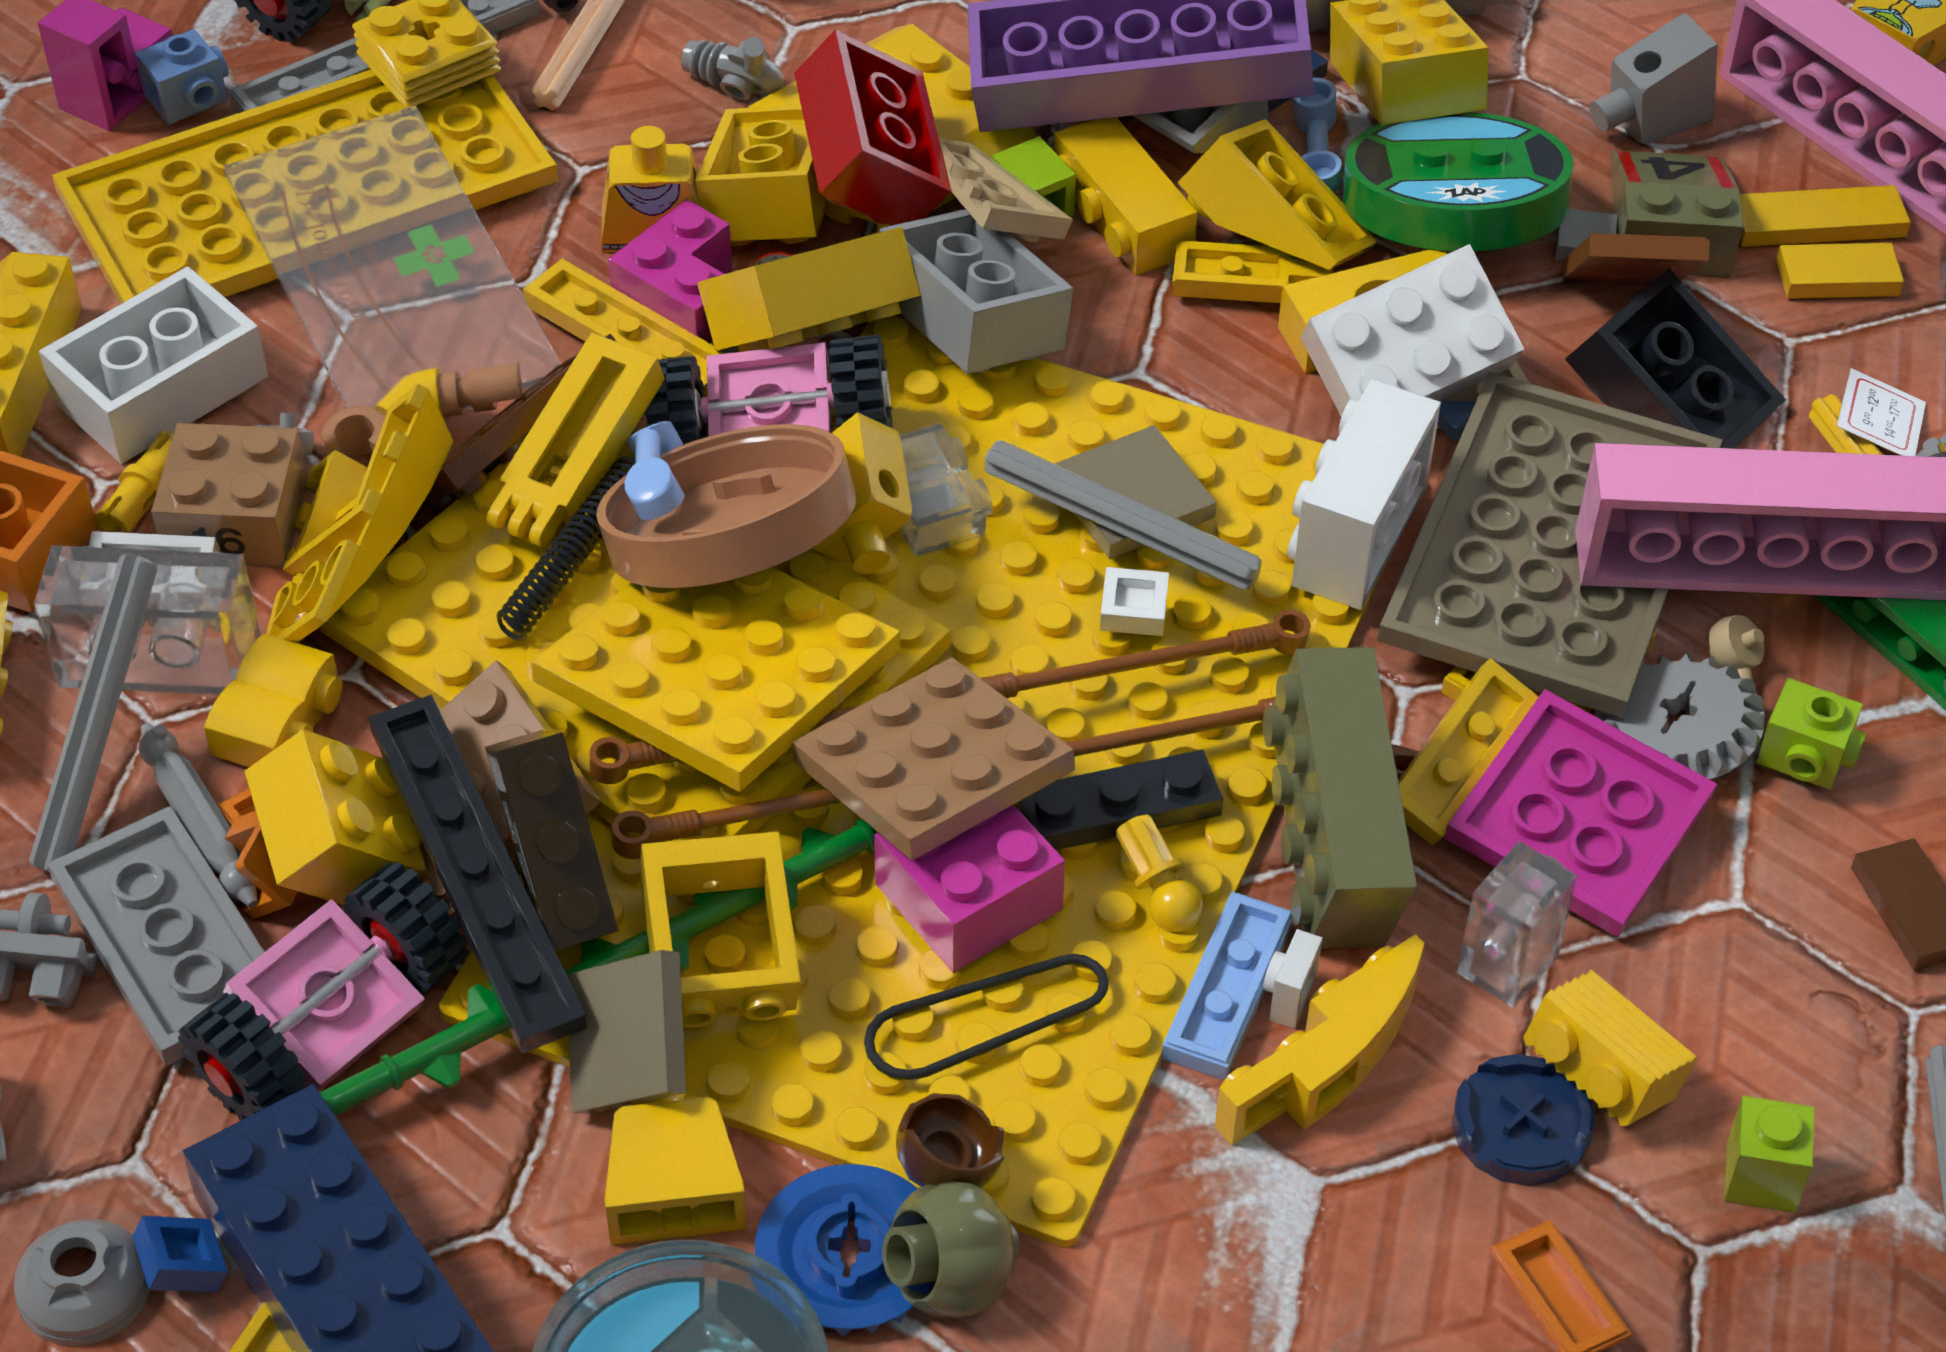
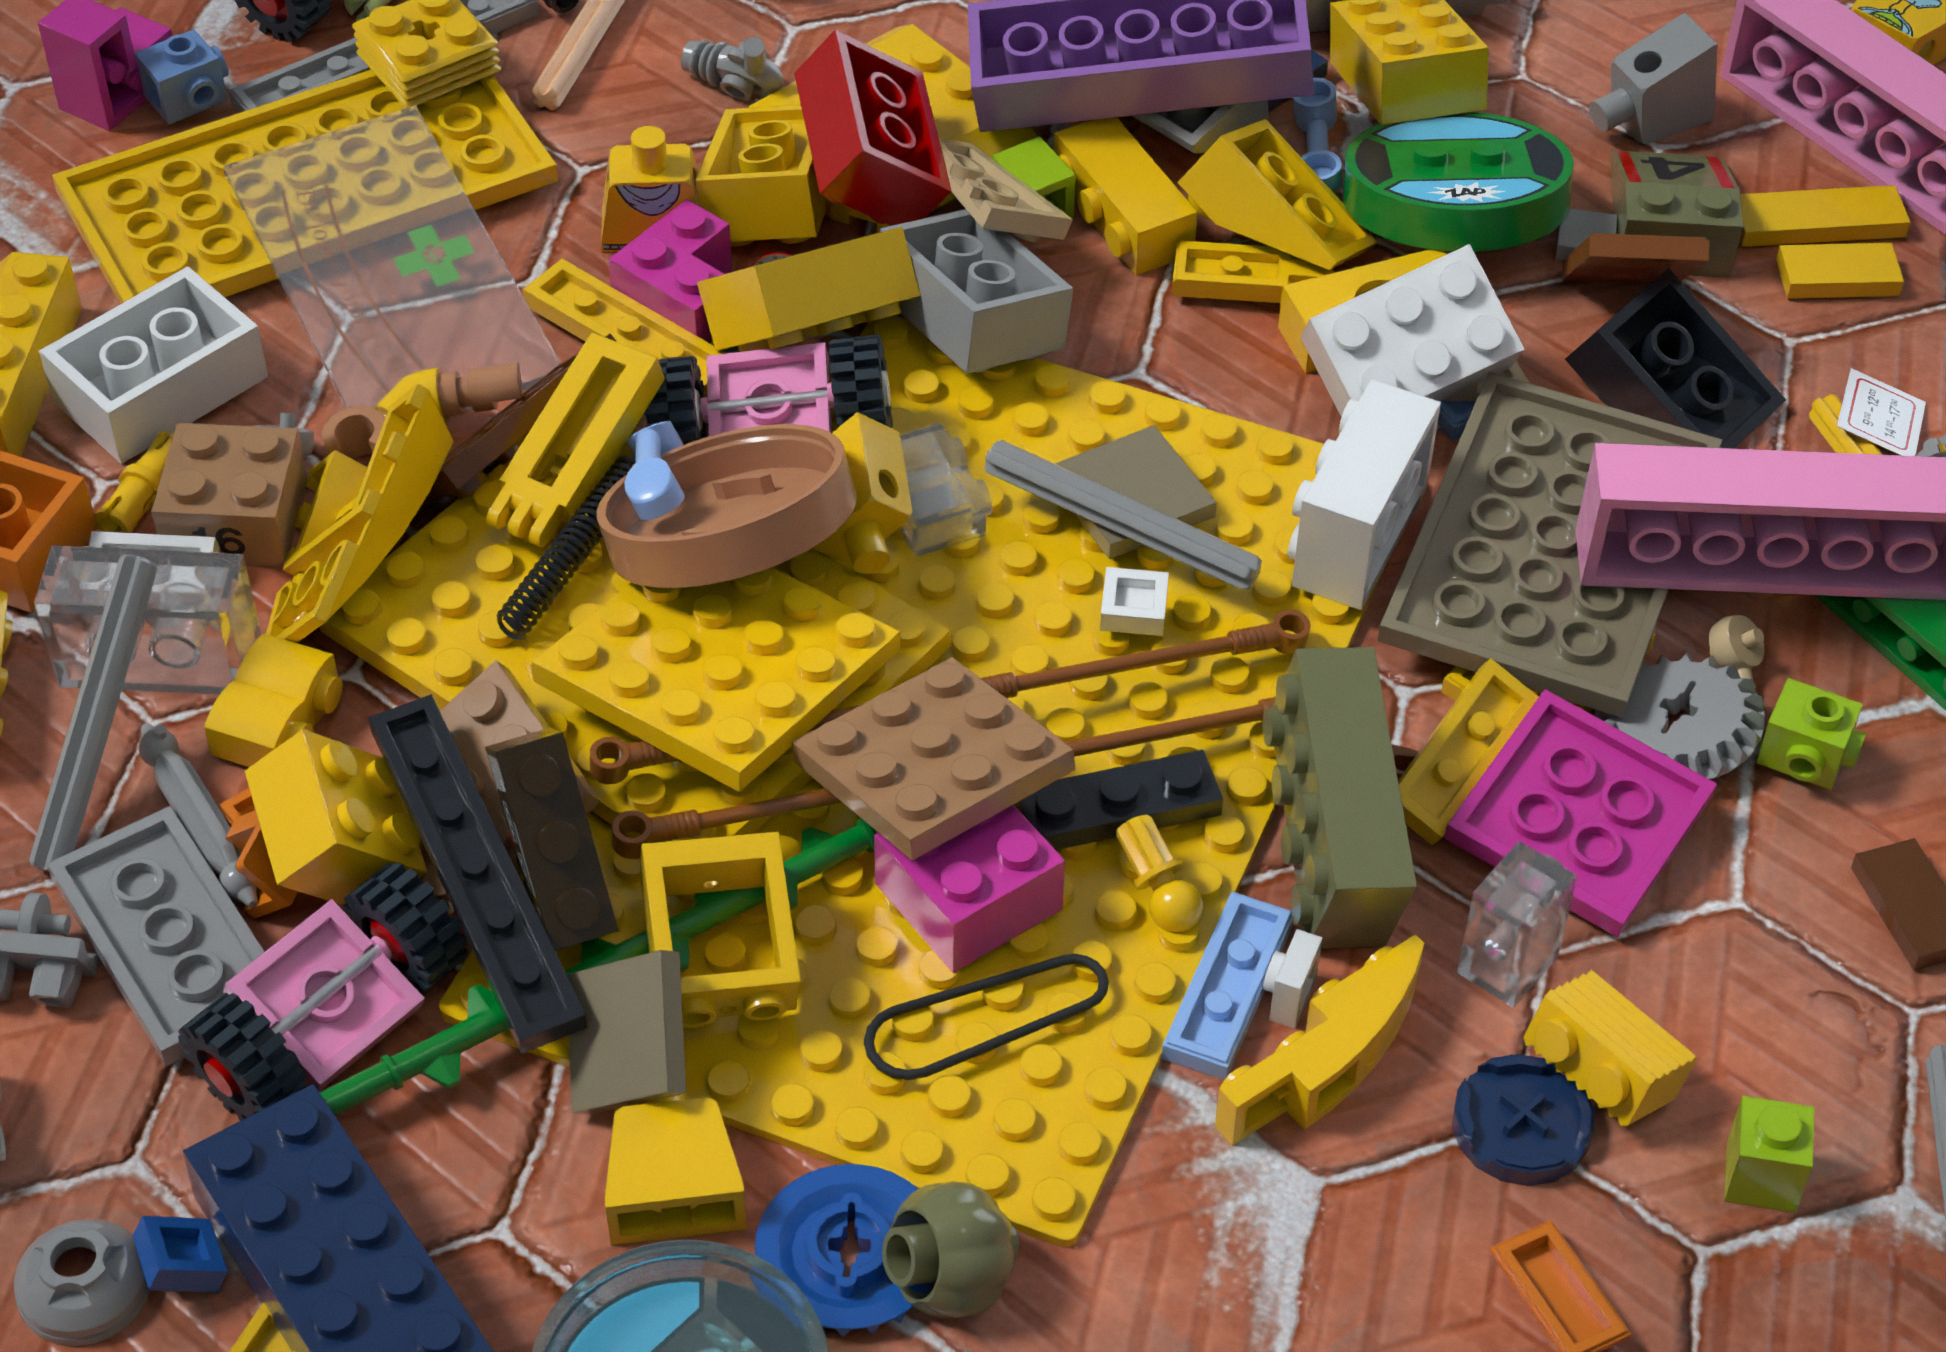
reddish brown hair [896,1093,1005,1188] -> none

